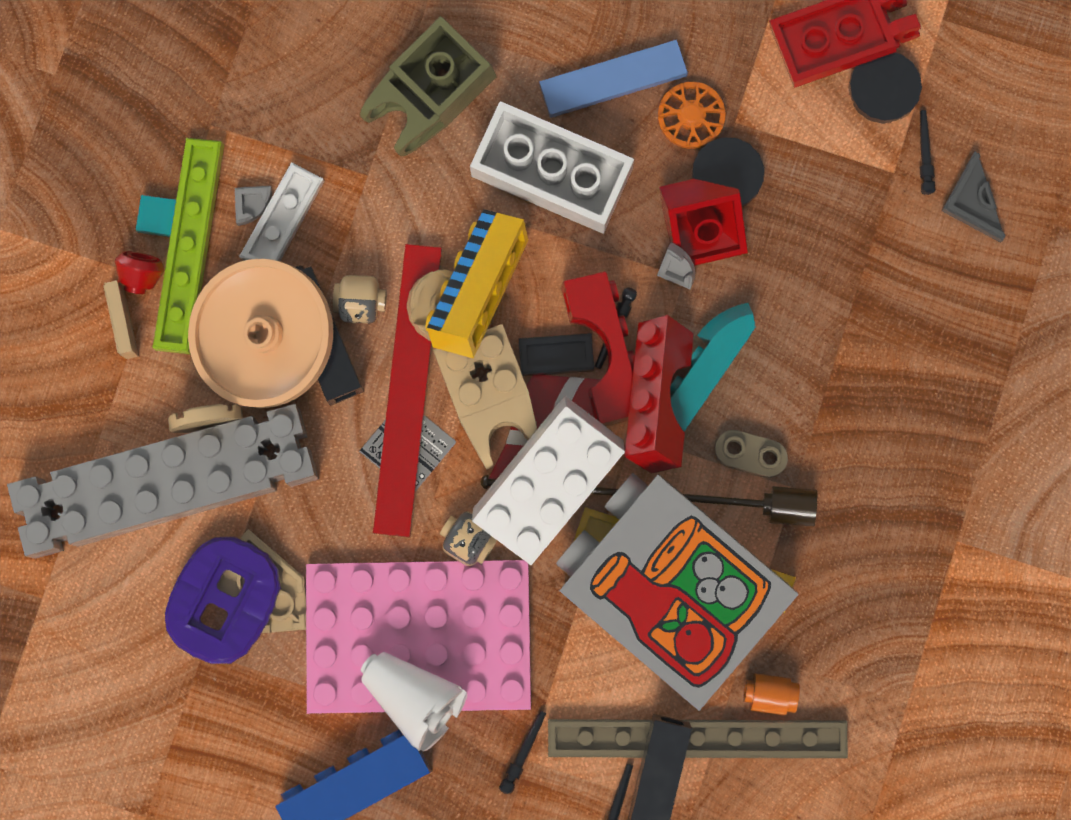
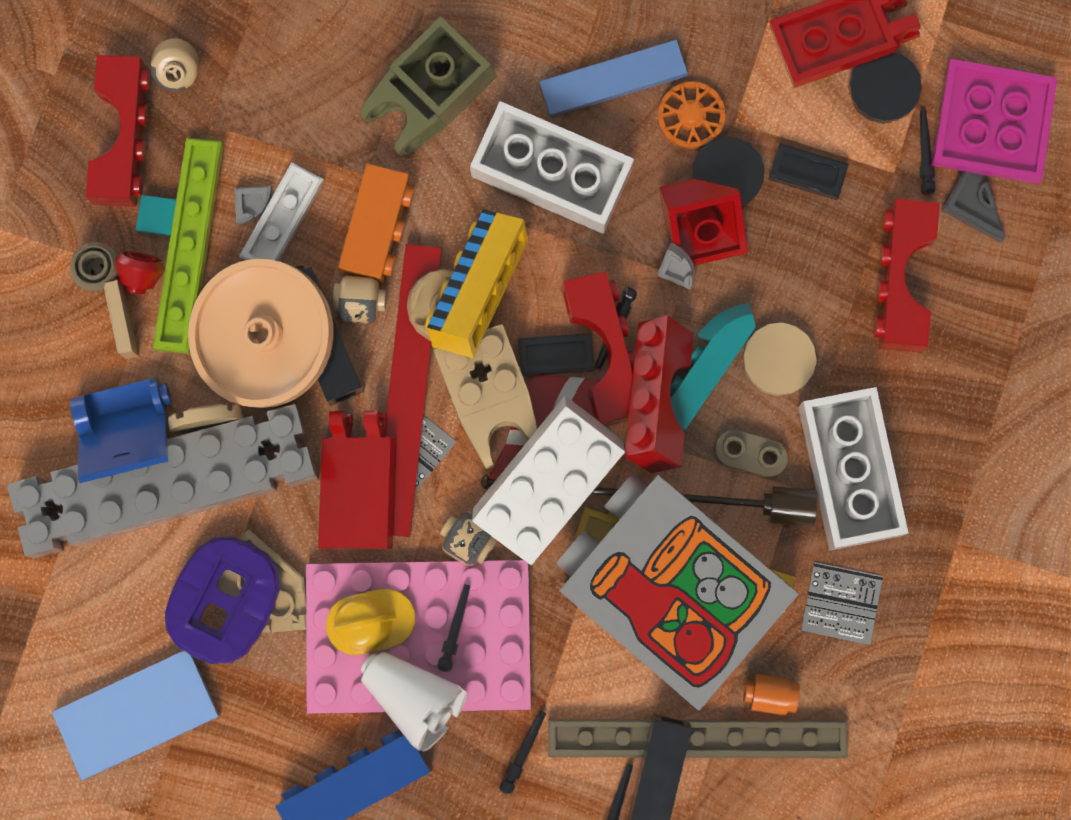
none -> light blue tile [52,651,220,781]
none -> dark tan cone [70,242,118,292]
none -> blue door [70,377,172,483]
none -> red arch [86,55,151,207]
none -> tan head [151,38,199,92]
none -> red tile [318,410,396,549]
none -> yellow piece [326,589,415,655]
none -> orange brick [338,163,415,285]
none -> black piece [437,584,471,672]
none -> tan tile [742,322,817,396]
none -> black tile [768,143,849,200]
none -> white brick [798,387,908,551]
none -> light grey sticker [801,562,883,645]
none -> red arch [873,199,940,353]
none -> dark pink plate [932,59,1058,185]

